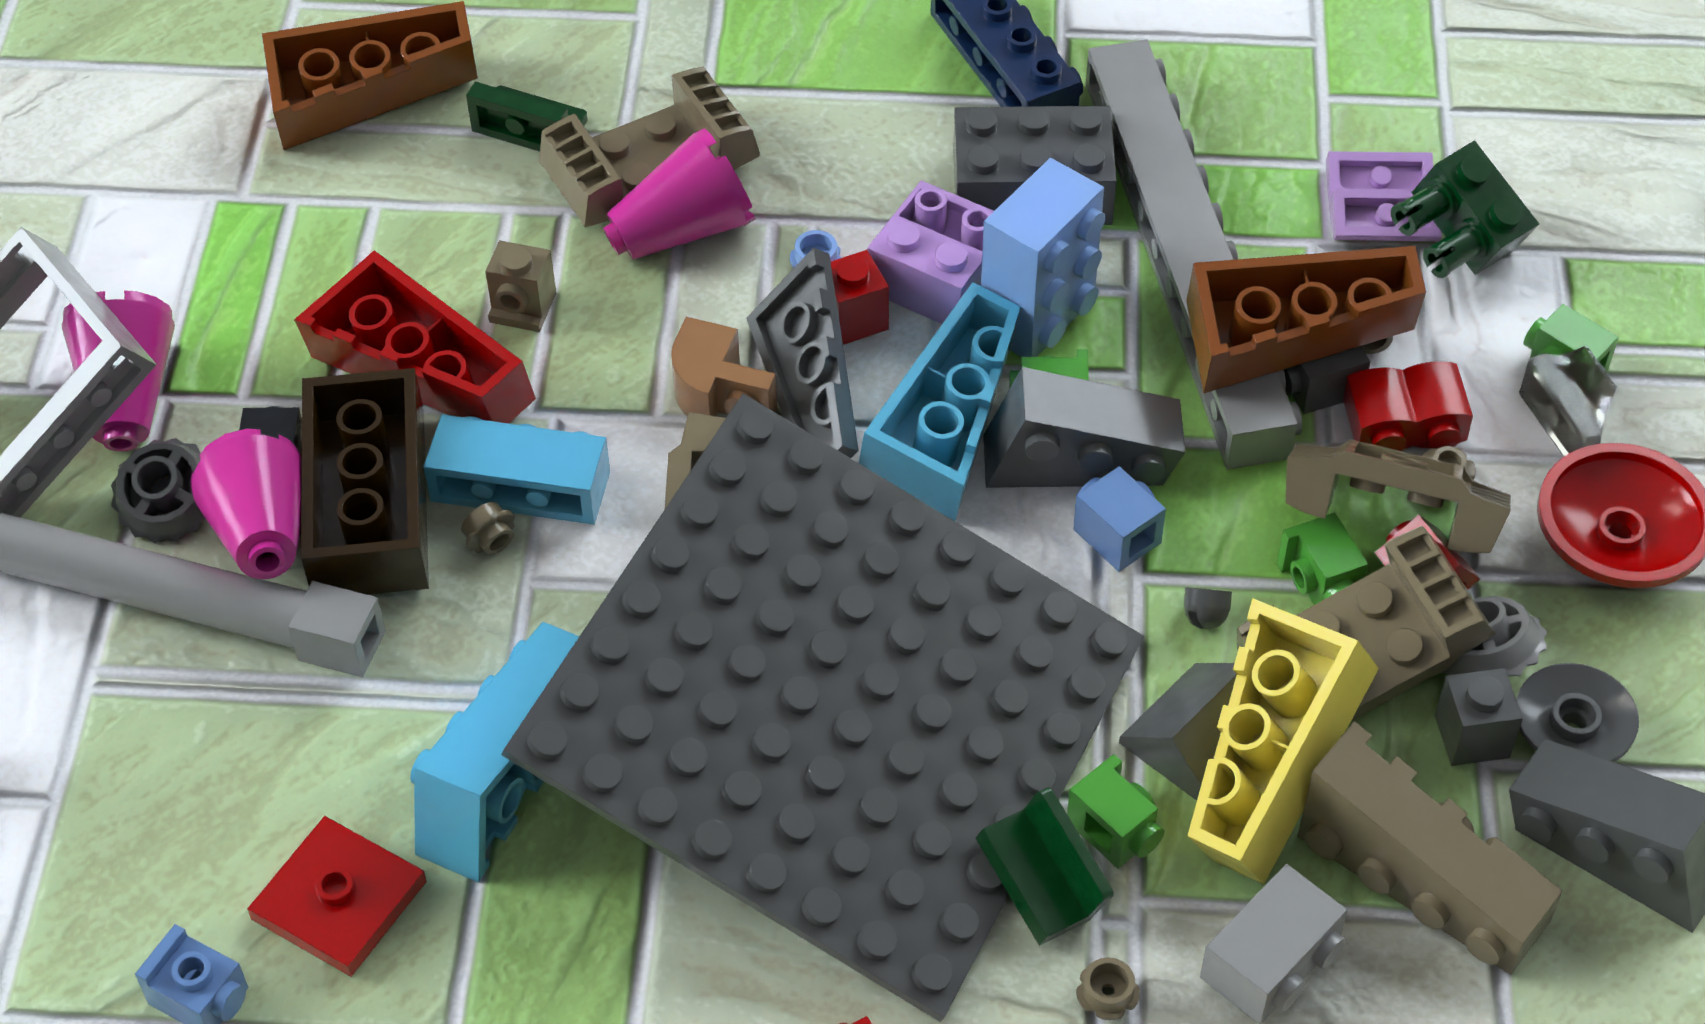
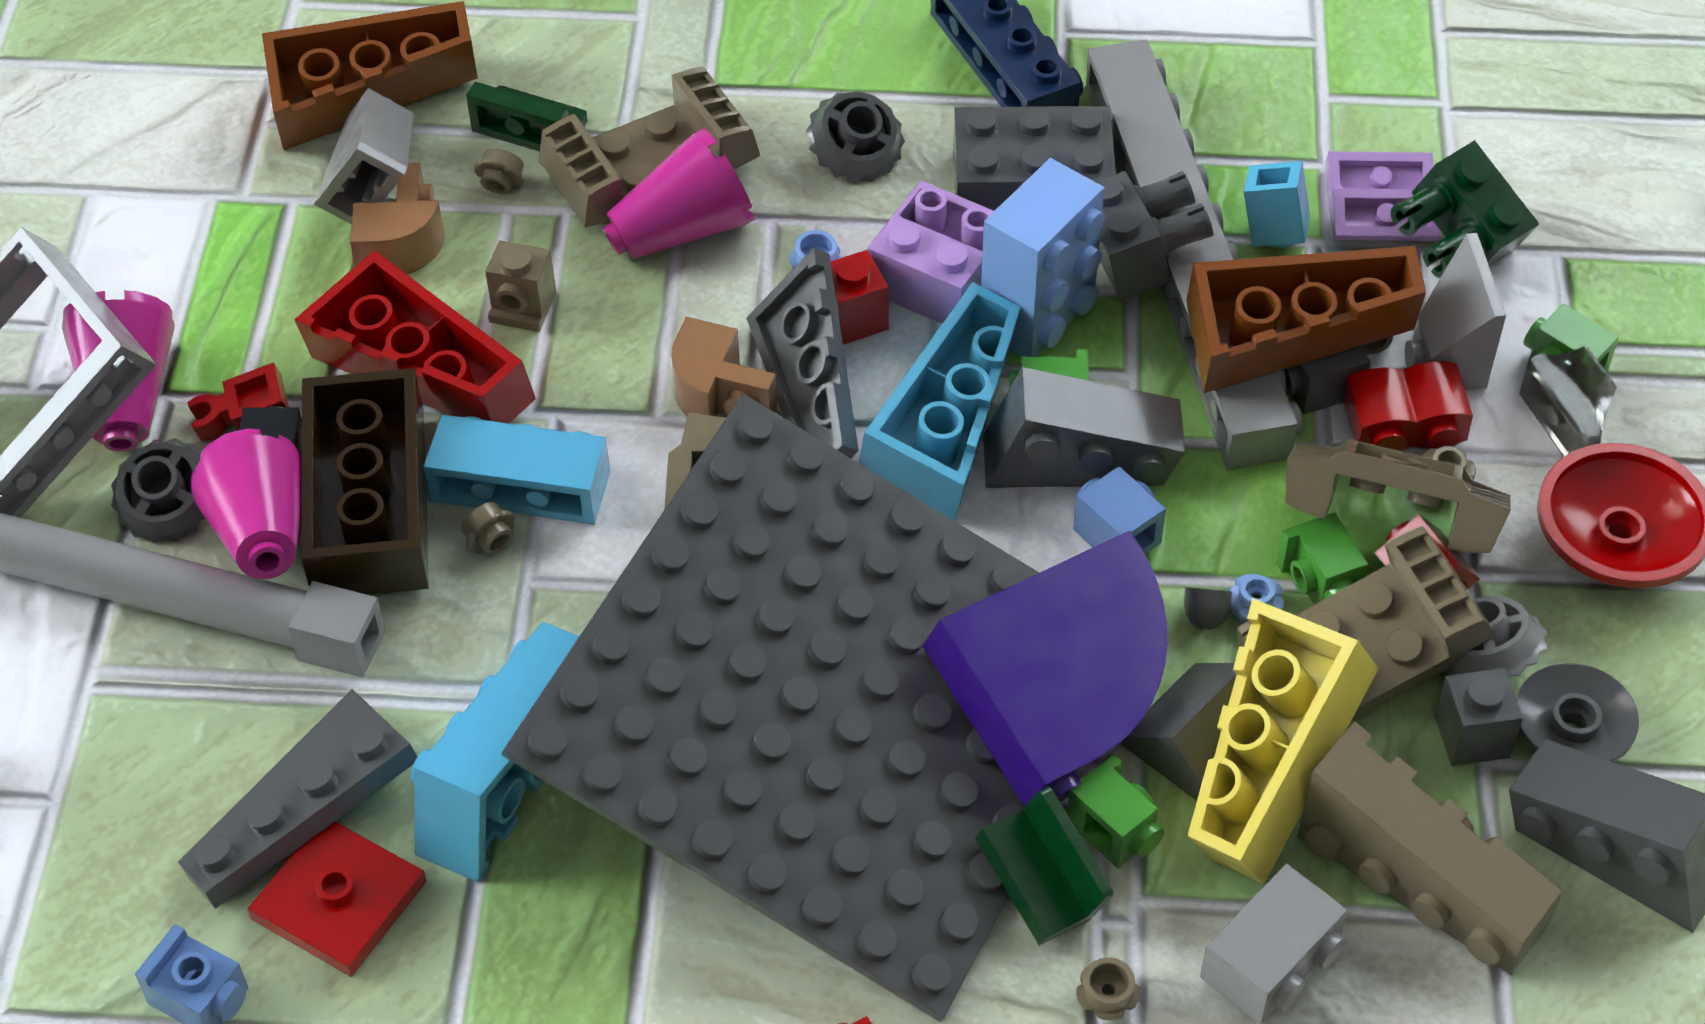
none -> dark grey wing [178,689,417,909]
none -> red plate [187,362,289,441]
none -> light grey slope [314,88,414,224]
none -> medium nougat brick [350,163,445,274]
none -> dark tan plate [474,148,524,194]
none -> dark grey piece [805,91,905,183]
none -> dark purple brick [922,530,1168,807]
none -> dark grey brick [1096,171,1214,301]
none -> light blue plate [1228,574,1285,625]
none -> medium azure brick [1244,161,1310,249]
none -> light grey slope [1405,233,1506,390]

